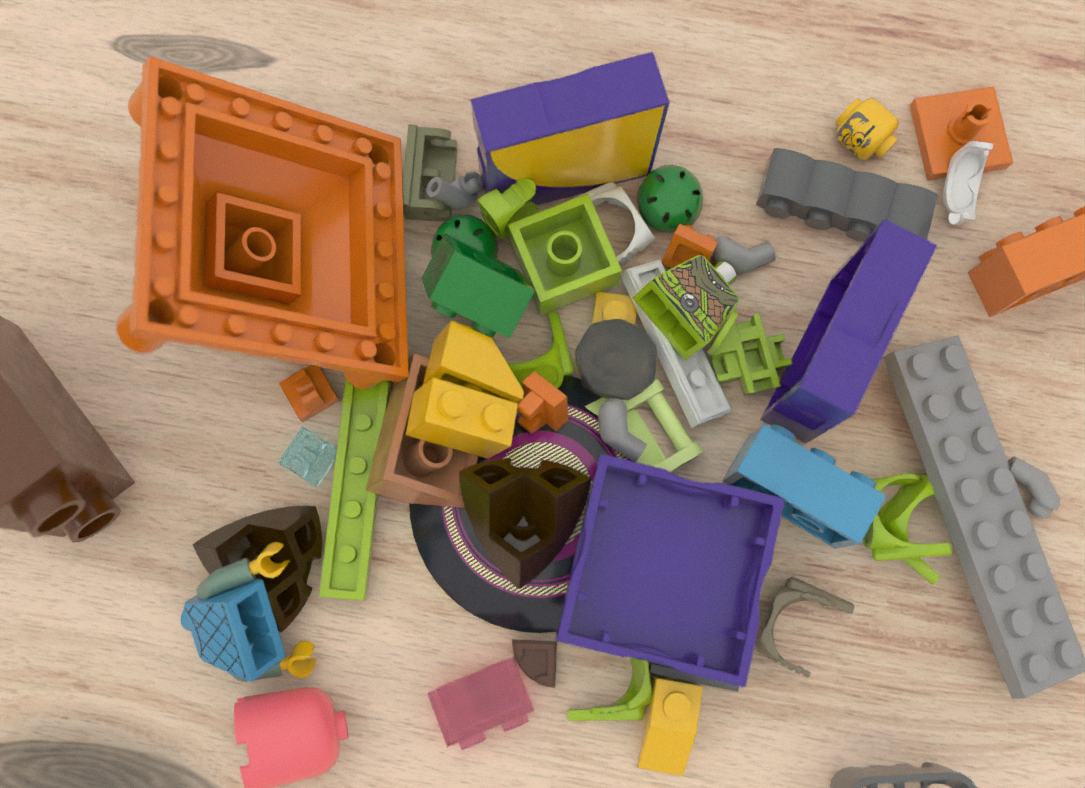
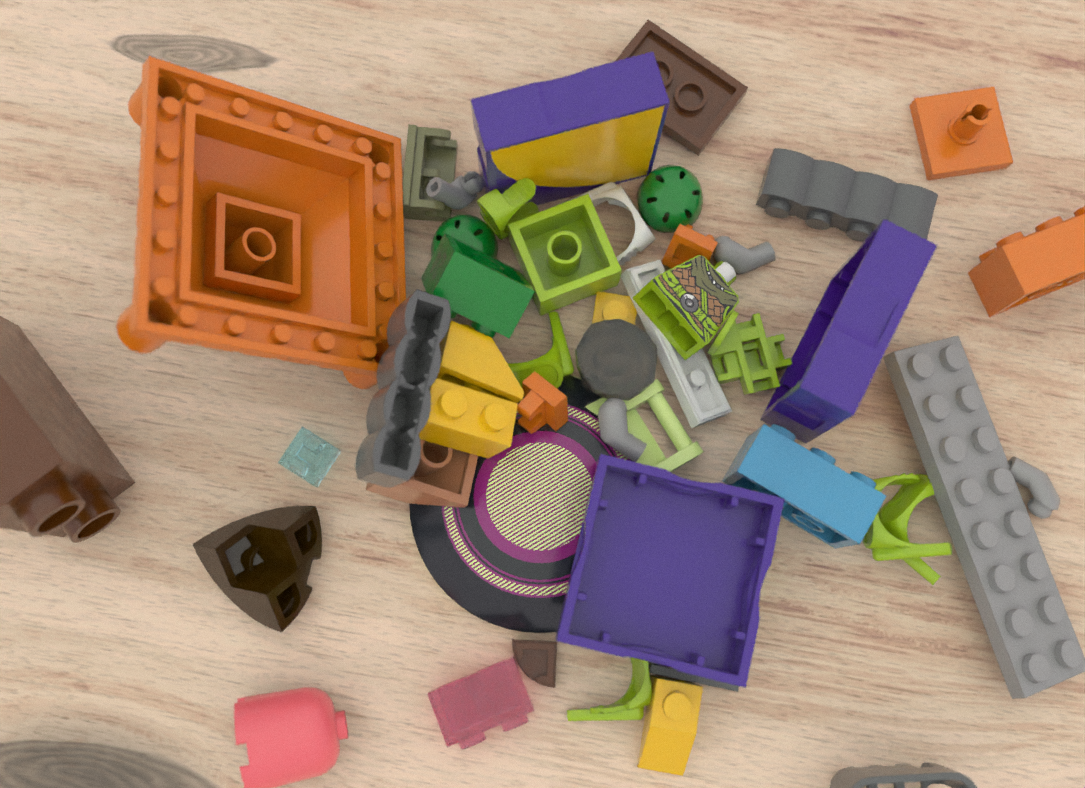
dark azure torso [181,542,317,682] -> none
orange tile [279,365,340,422] -> none
lime plate [319,379,392,601] -> none
dark brown brick [459,458,591,590] -> none
dark tan helmet [757,577,854,678] -> none
yellow head [835,98,899,161] -> none
white helmet [942,141,994,226] -> none
none -> dark grey brick [356,289,451,488]
none -> reddish brown plate [615,19,748,156]

